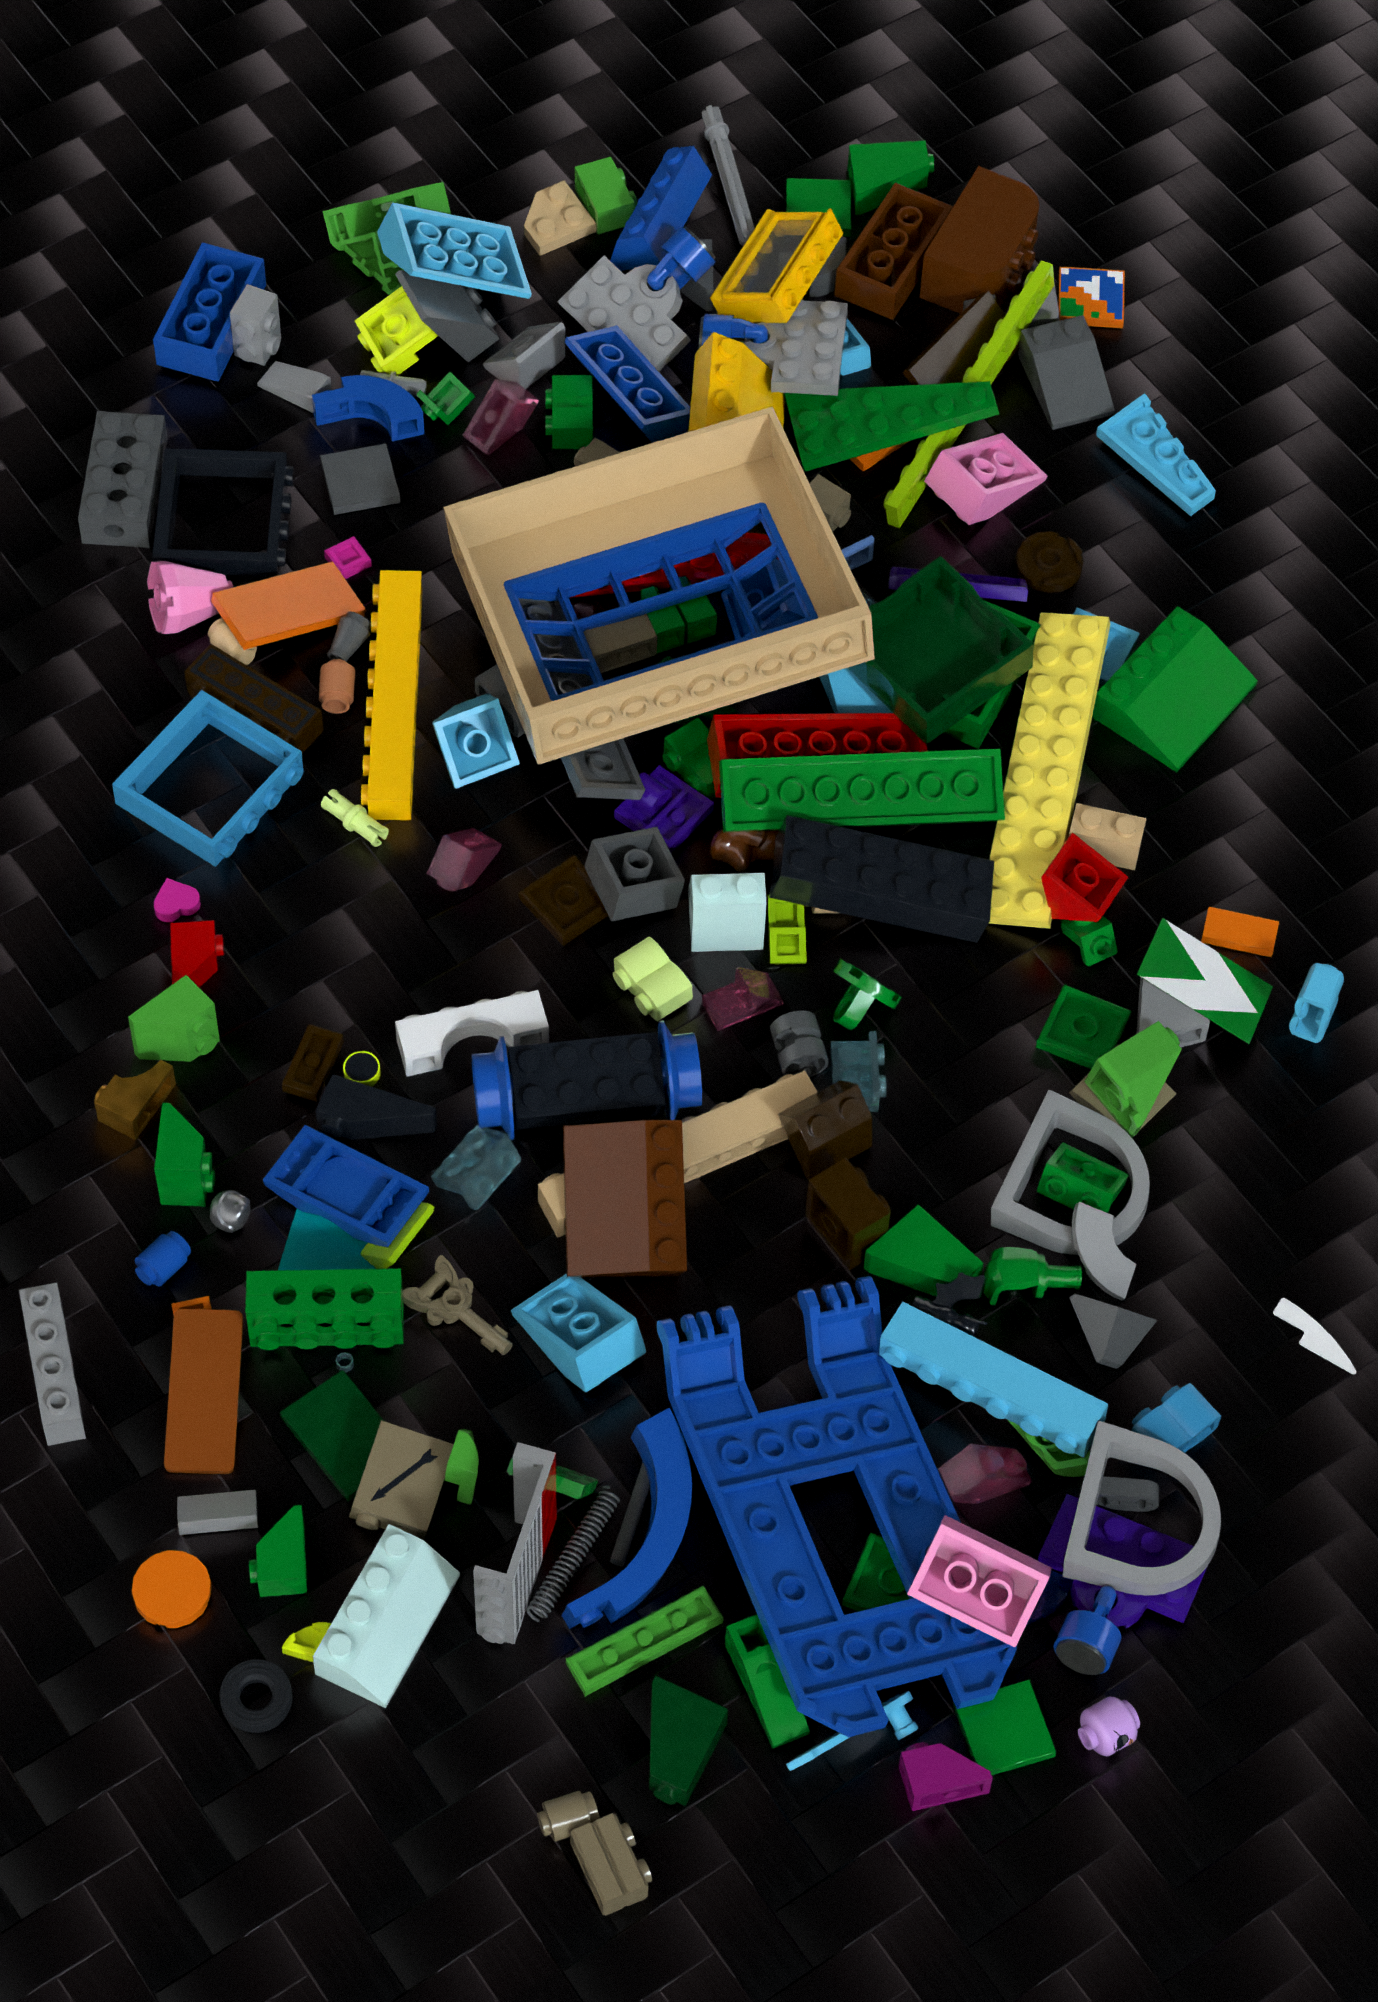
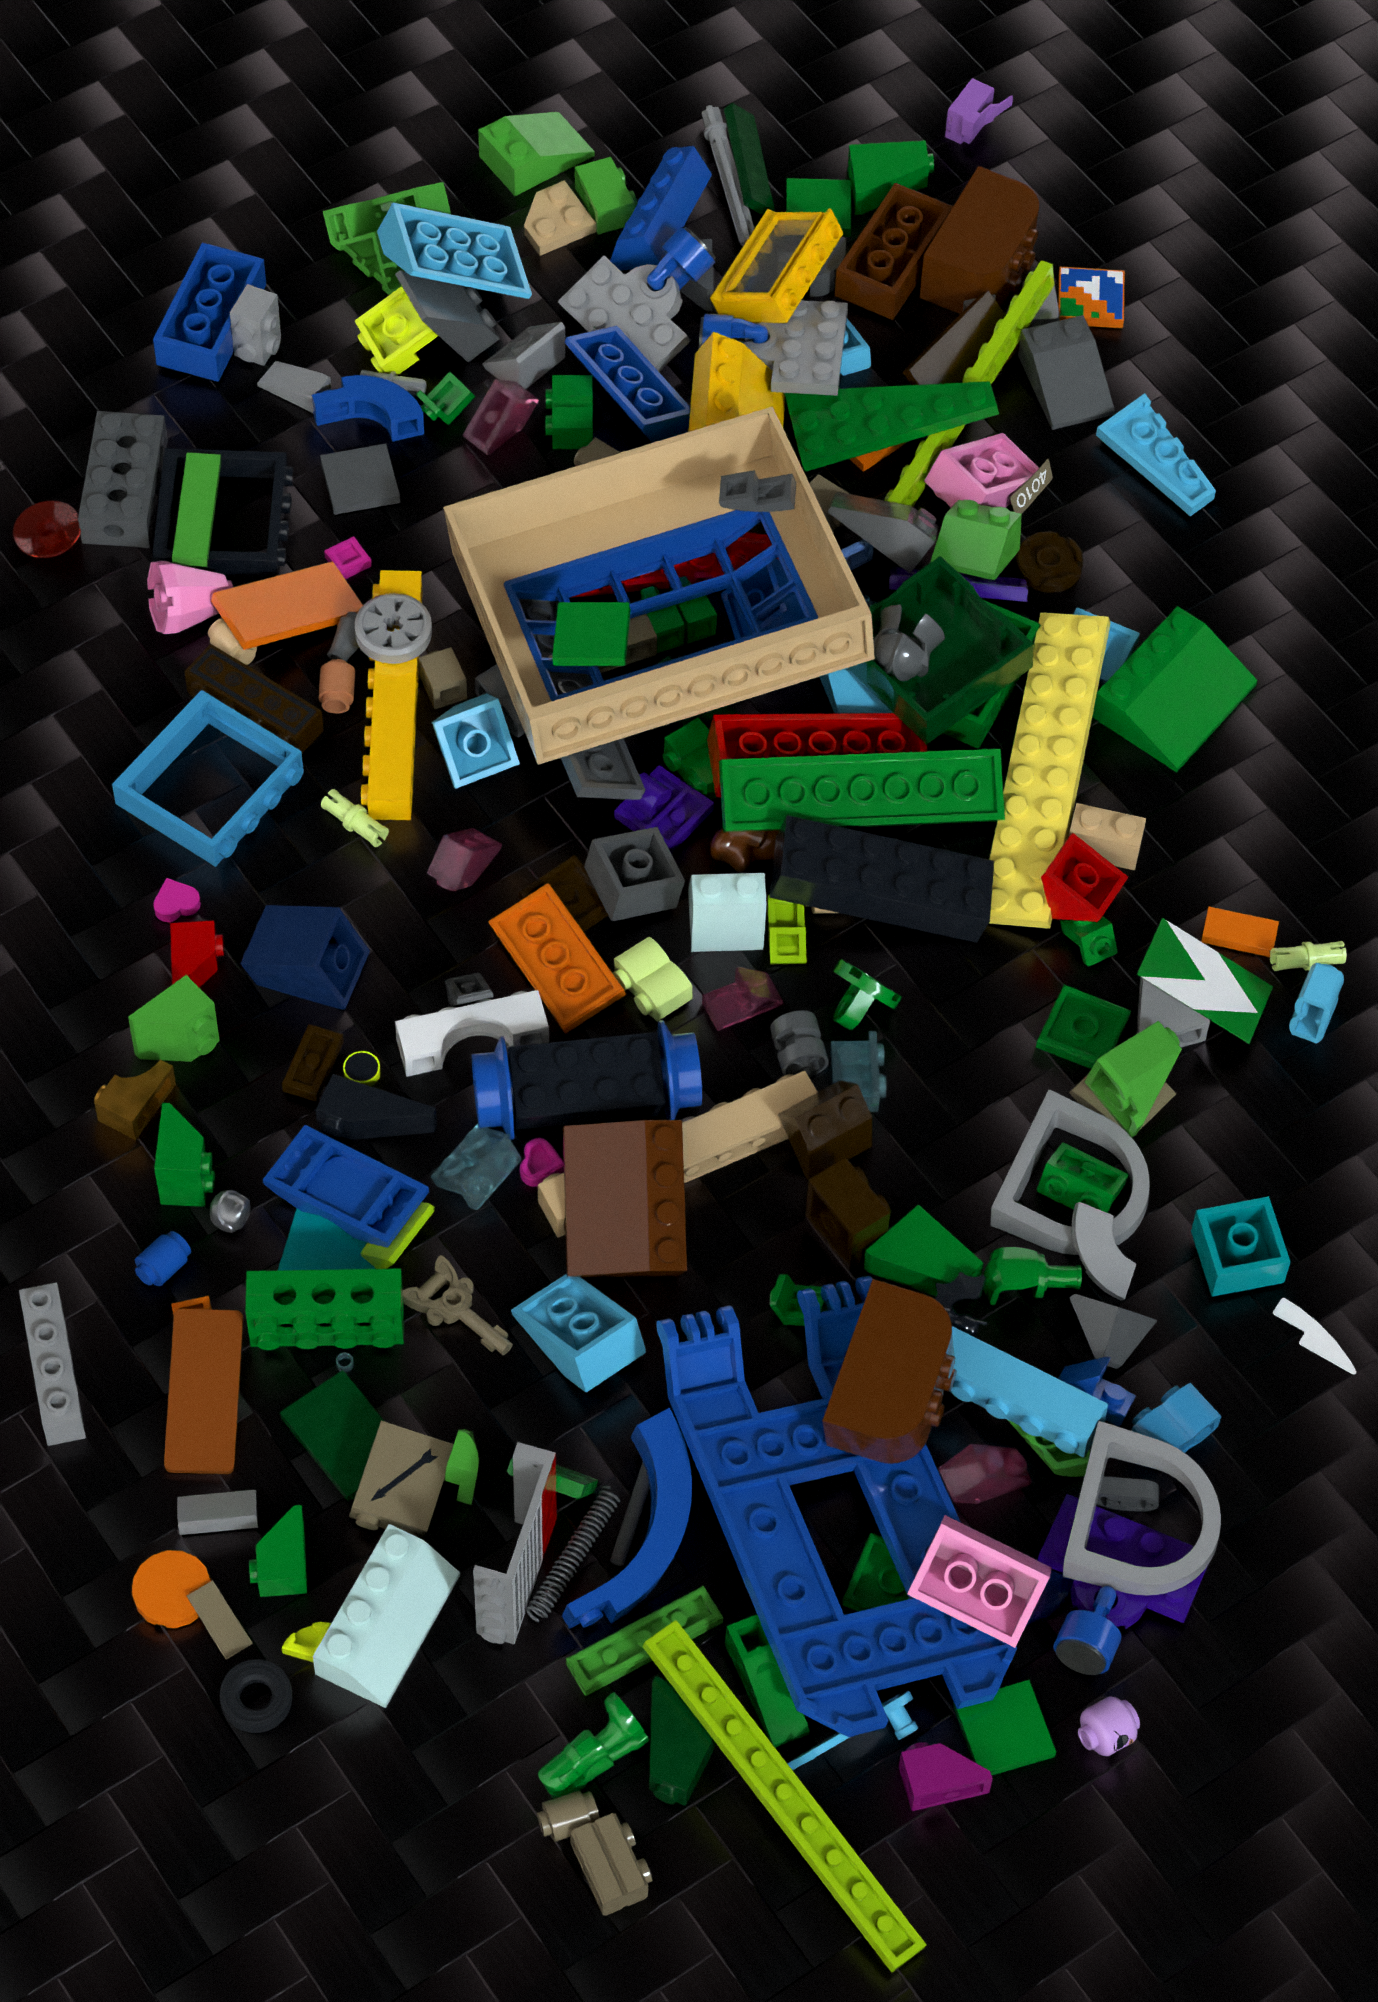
none -> clear red dish [13,501,81,558]
none -> bright green tile [172,453,221,567]
none -> dark tan sticker [187,1580,253,1660]
none -> dark blue slope [240,905,370,1009]
none -> light grey wheel [355,593,432,664]
none -> dark tan brick [419,647,467,709]
none -> dark grey slope [445,972,494,1006]
none -> bright green slope [478,112,595,196]
none -> orange tile [488,883,626,1034]
none -> dark pink tile [520,1138,564,1186]
none -> green piece [538,1692,650,1799]
none -> green tile [552,602,631,666]
none -> lime plate [642,1620,926,1973]
none -> dark grey slope [719,470,796,512]
none -> dark green tile [724,103,775,215]
none -> green bracket [770,1274,828,1326]
none -> reddish brown brick [822,1279,957,1464]
none -> dark grey slope [827,492,939,573]
none -> dark grey helmet [873,605,945,681]
none -> bright green slope [931,500,1022,580]
none -> medium lavender piece [945,78,1013,144]
none -> dark tan sticker [1010,459,1053,514]
none -> blue slope [1058,1356,1136,1427]
none -> teal brick [1191,1196,1290,1297]
none -> yellowish green pin [1270,941,1347,971]

